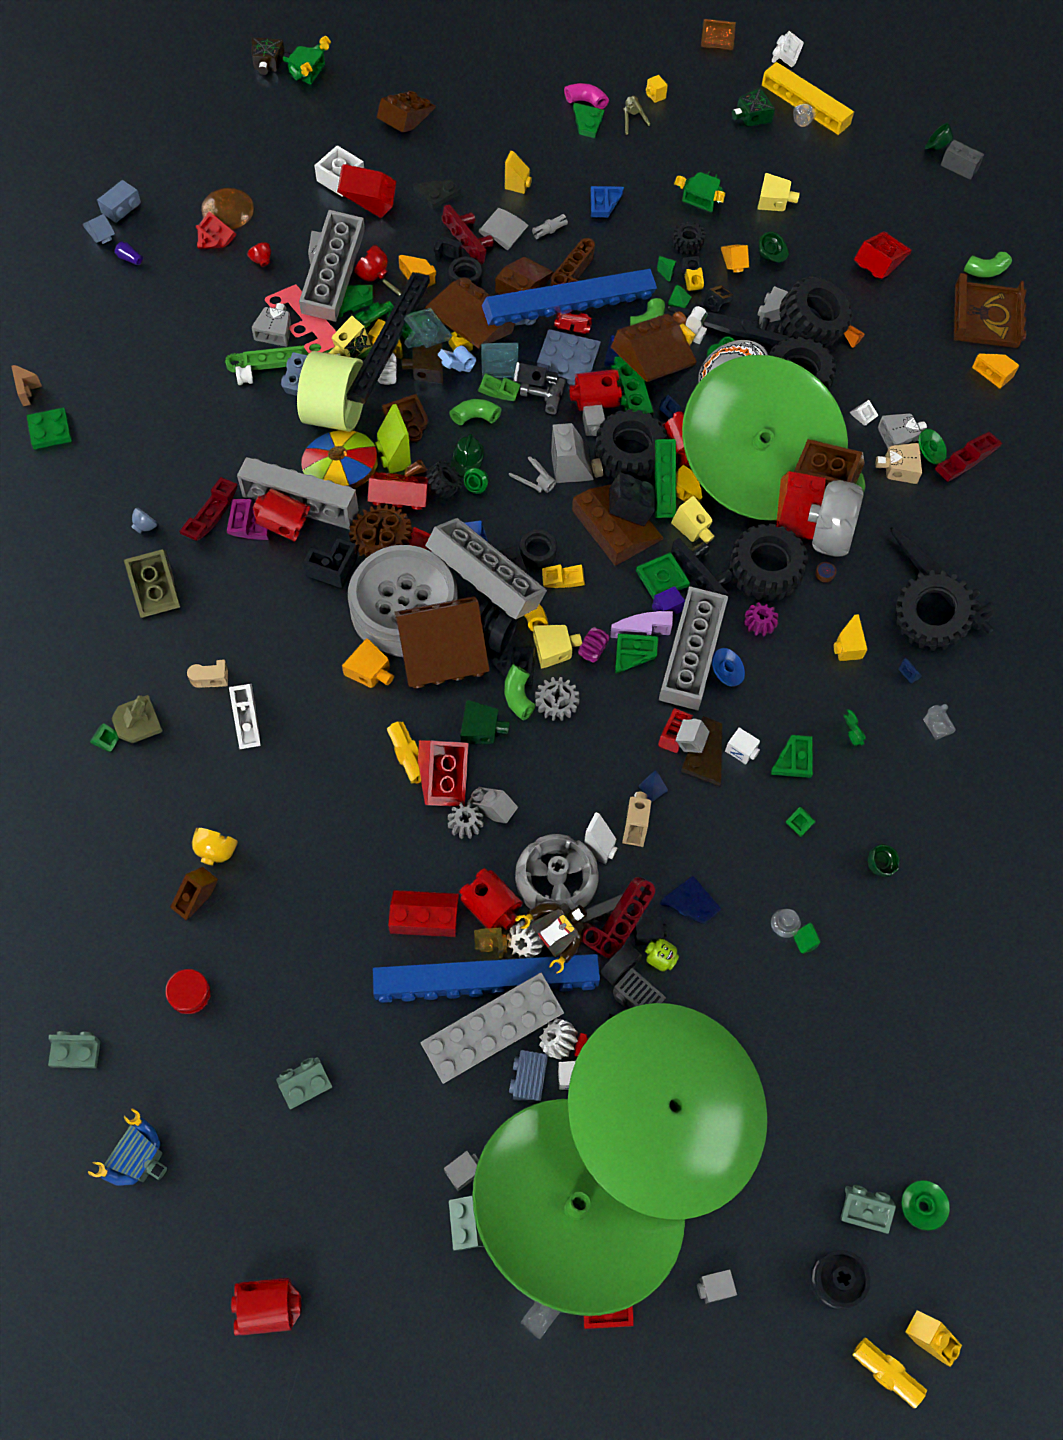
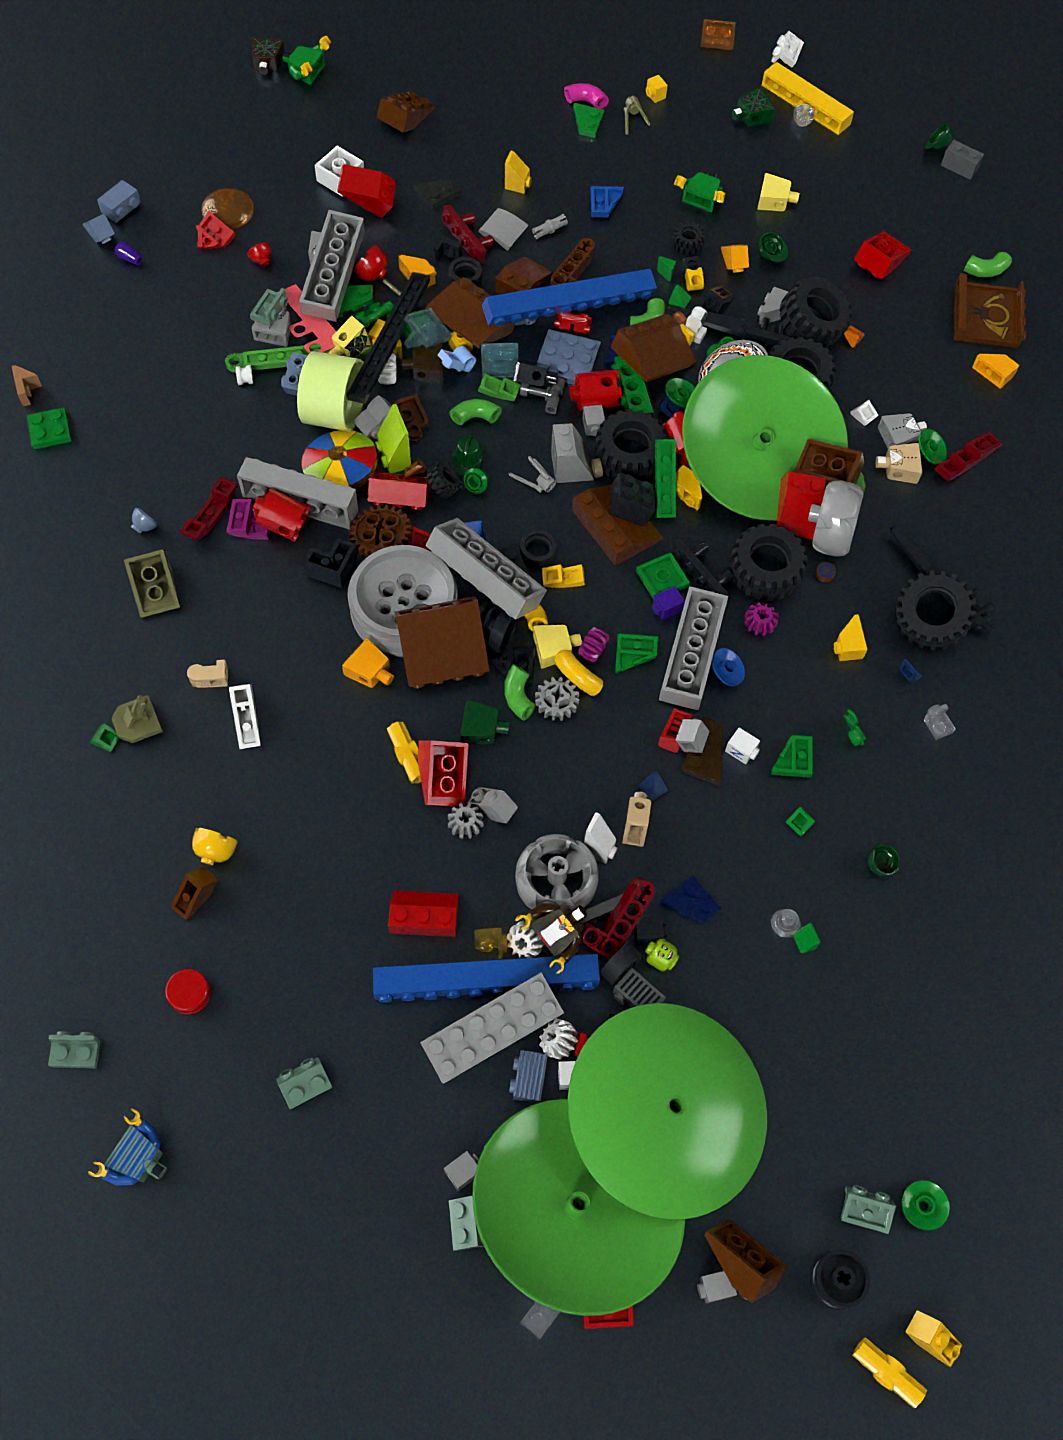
red cylinder [231,1278,302,1336] -> none
red cylinder [459,868,523,933] -> none
lavender slope [610,611,673,638] -> none
light yellow torso [671,496,715,544] -> none
none -> sand green bracket [250,288,288,327]
none -> light grey brick [354,395,392,441]
none -> yellow cylinder [554,650,603,696]
none -> green dish [665,378,695,408]
none -> reddish brown slope [705,1219,787,1303]

